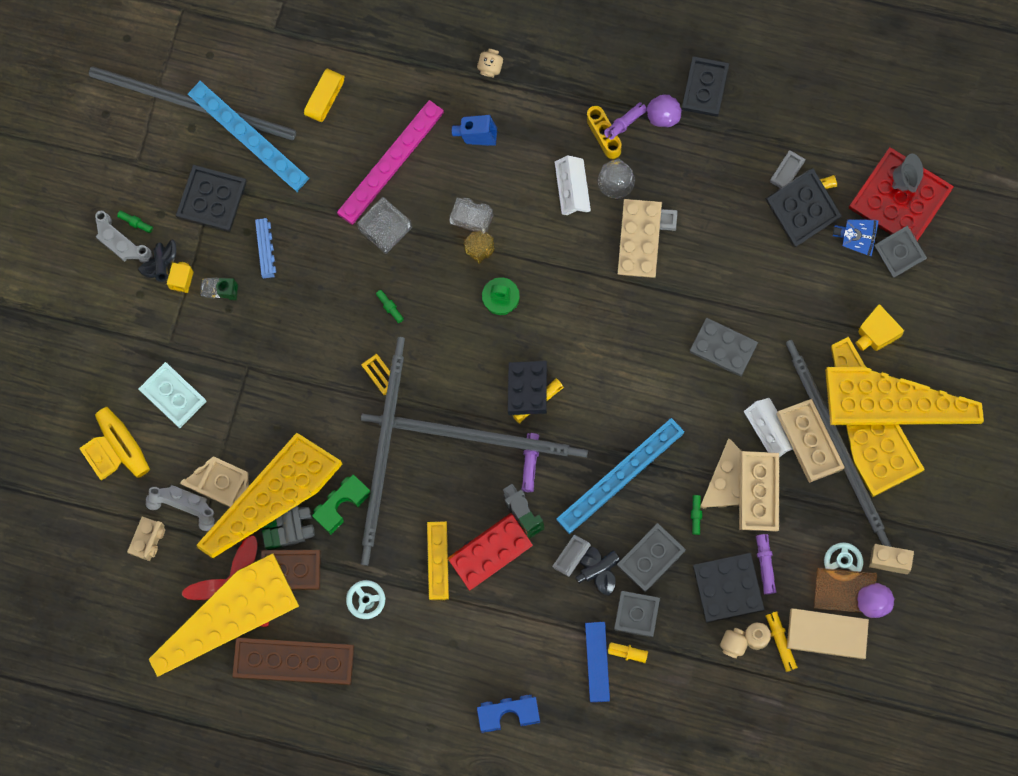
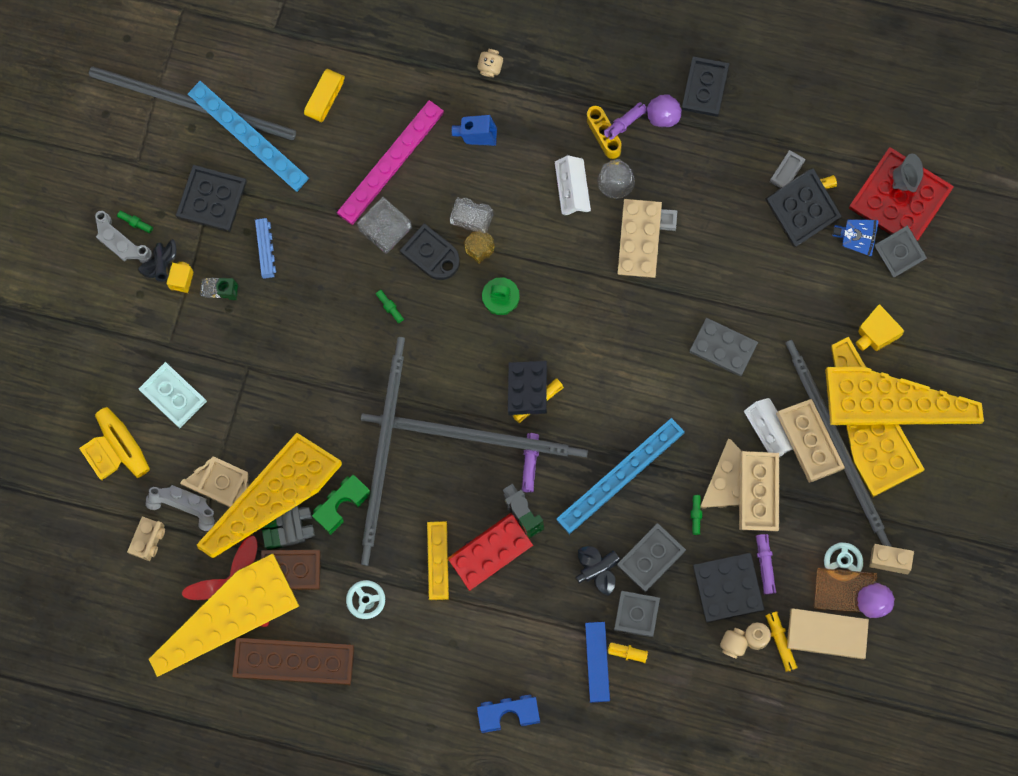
yellow tile [361,354,390,396] -> none
light grey tile [552,535,591,577] -> none
none -> black tile [400,223,460,280]

